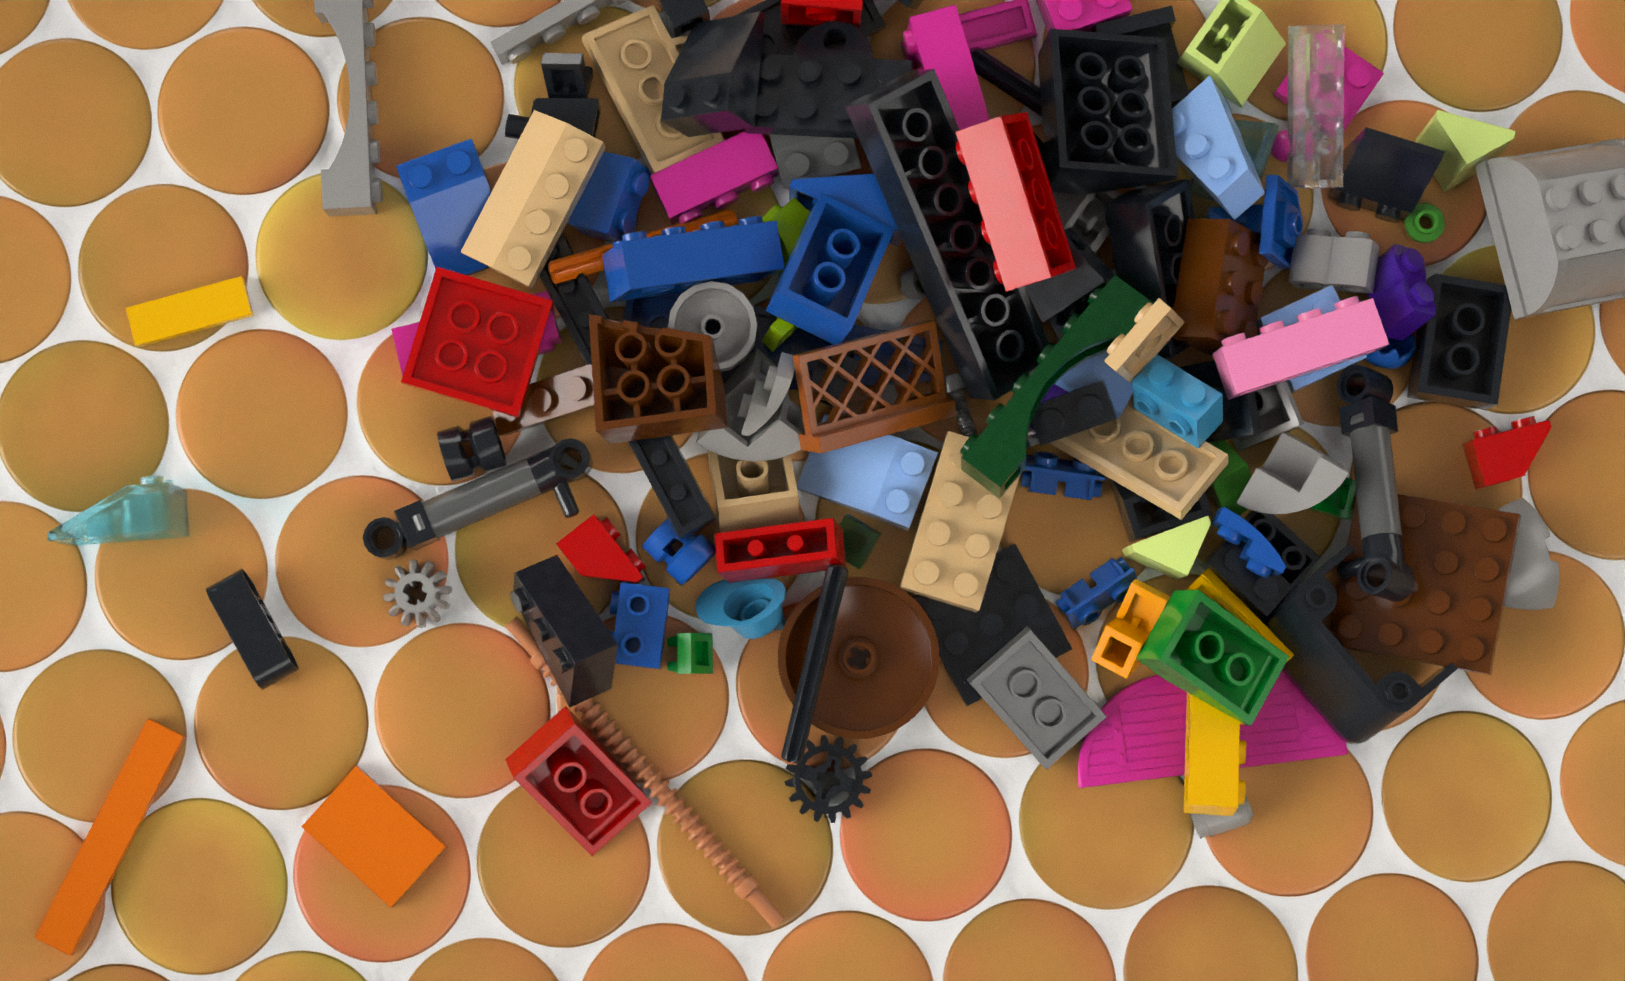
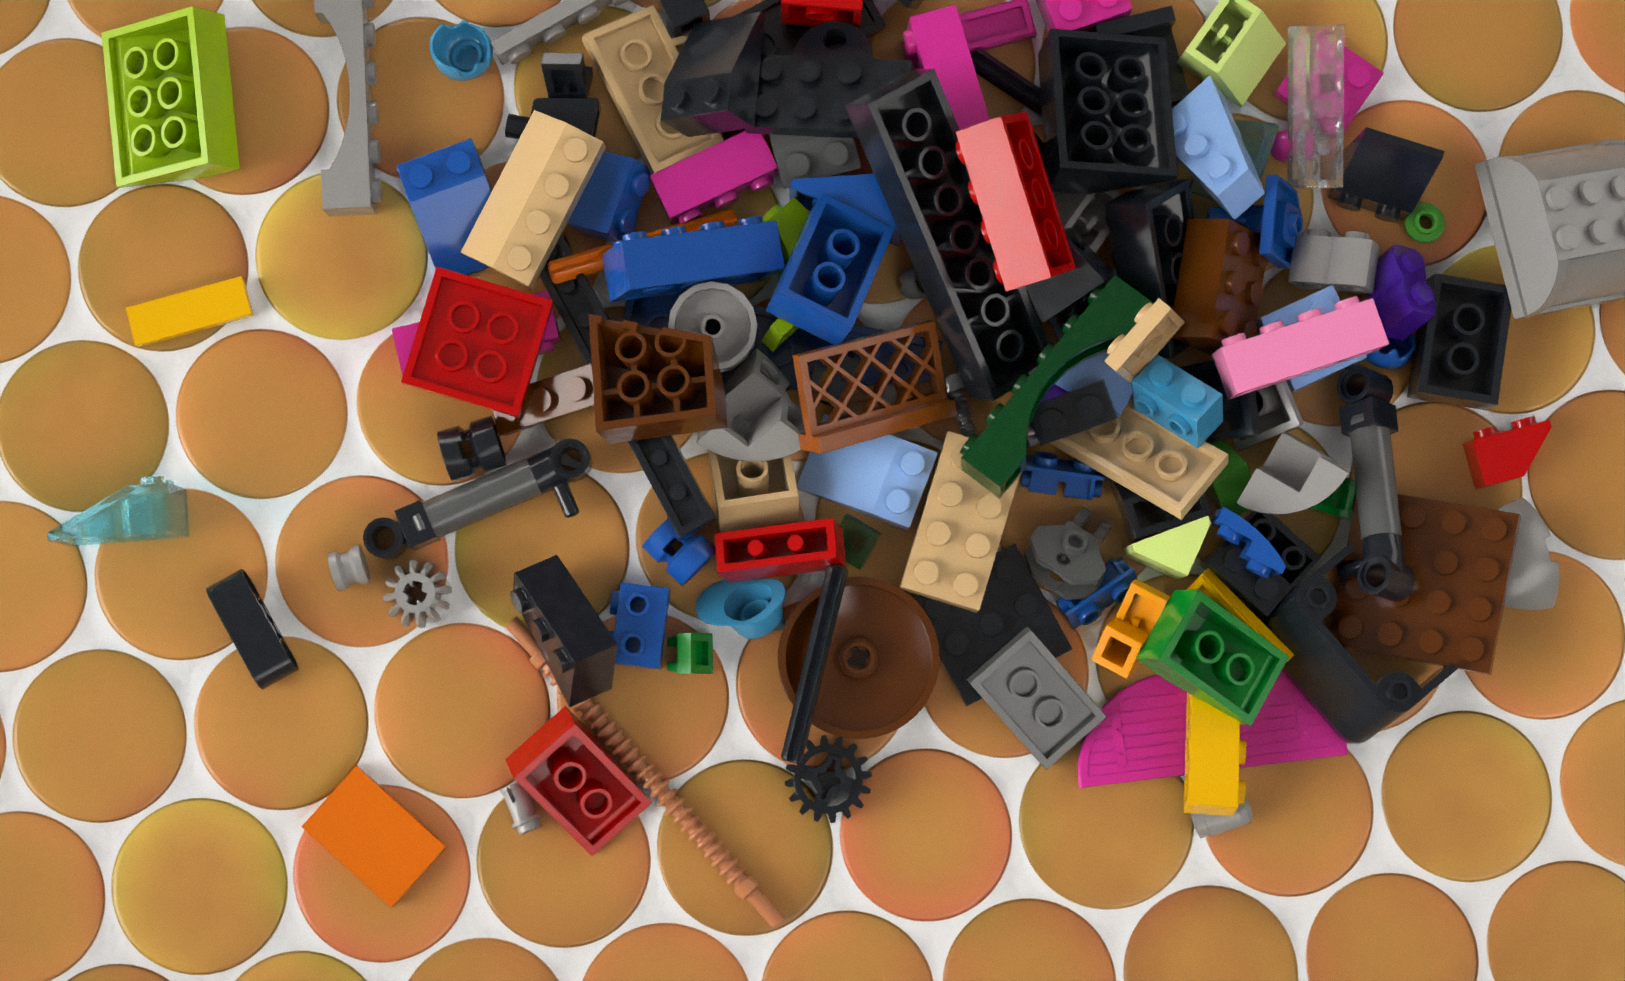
orange tile [34,719,187,956] -> none
red slope [556,514,646,584] -> none
light grey slope [737,352,795,436] -> none
yellowish green slope [1415,110,1516,192] -> none
none -> lime slope [102,6,240,188]
none -> light grey wheel [327,544,371,591]
none -> dark azure hair [430,20,493,81]
none -> light grey pin [500,782,542,835]
none -> dark grey hinge [1024,507,1112,600]

